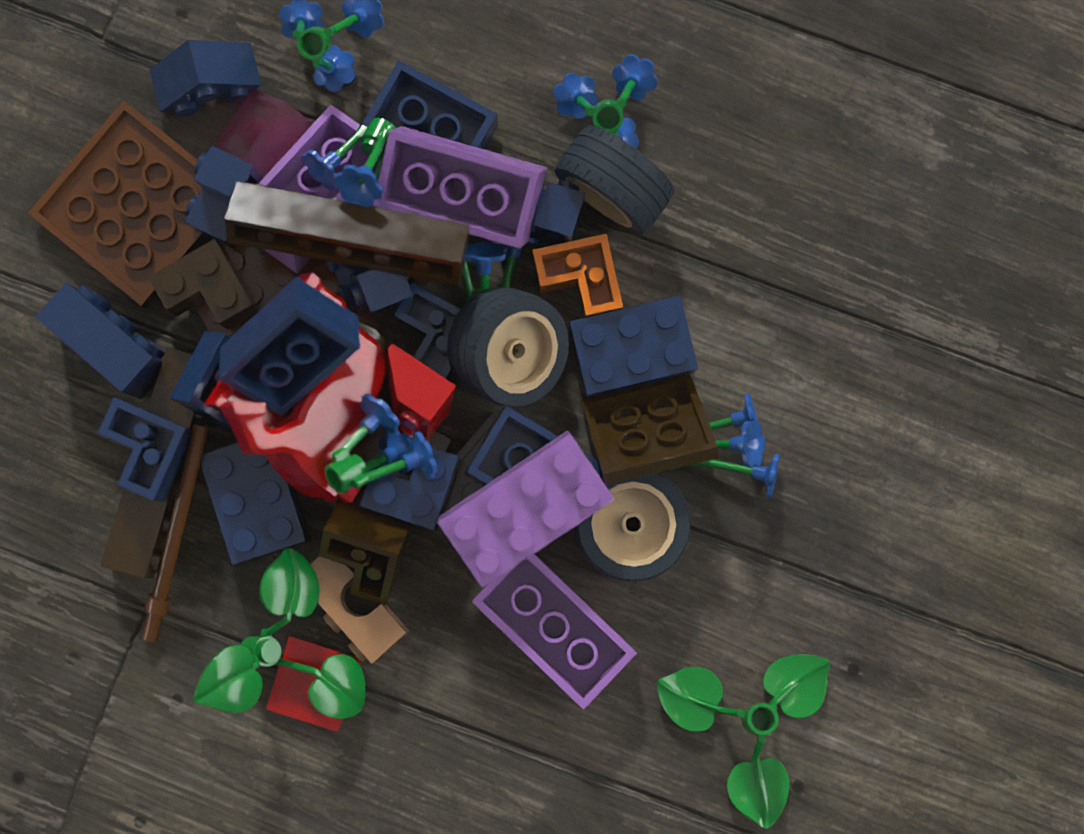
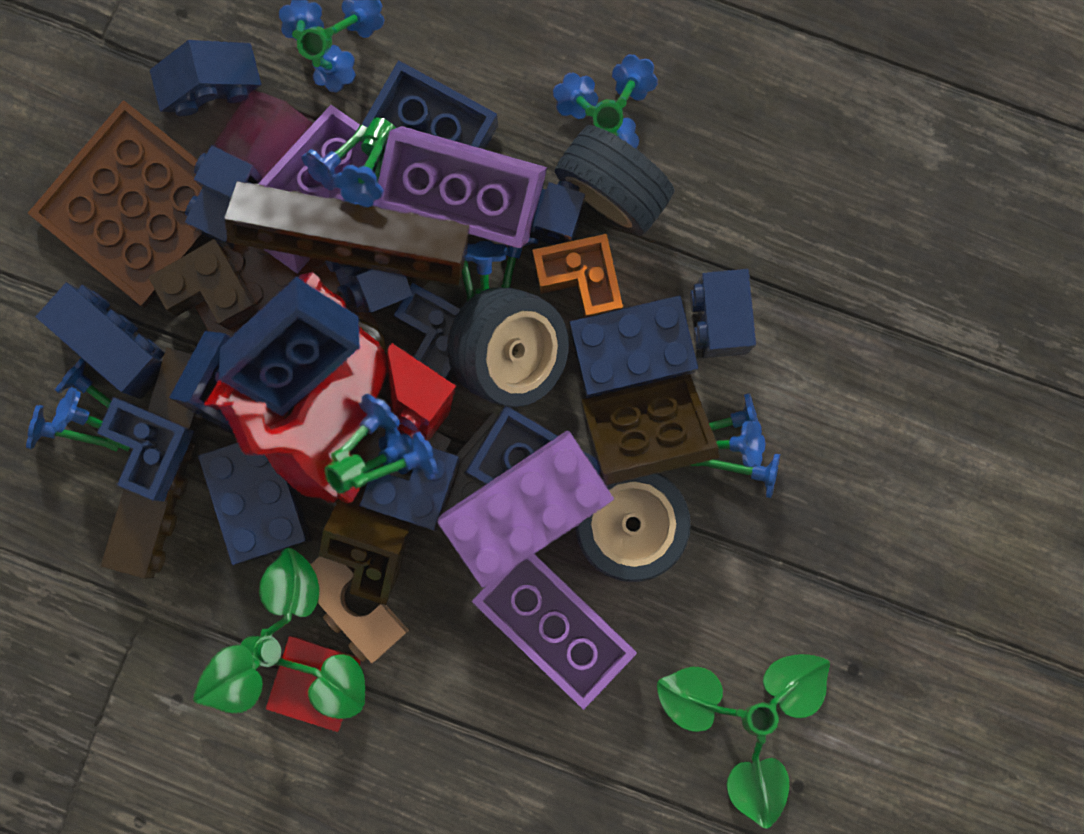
reddish brown bar [142,422,209,642] -> none
none -> blue plant [26,358,130,452]
none -> dark blue brick [690,269,756,358]

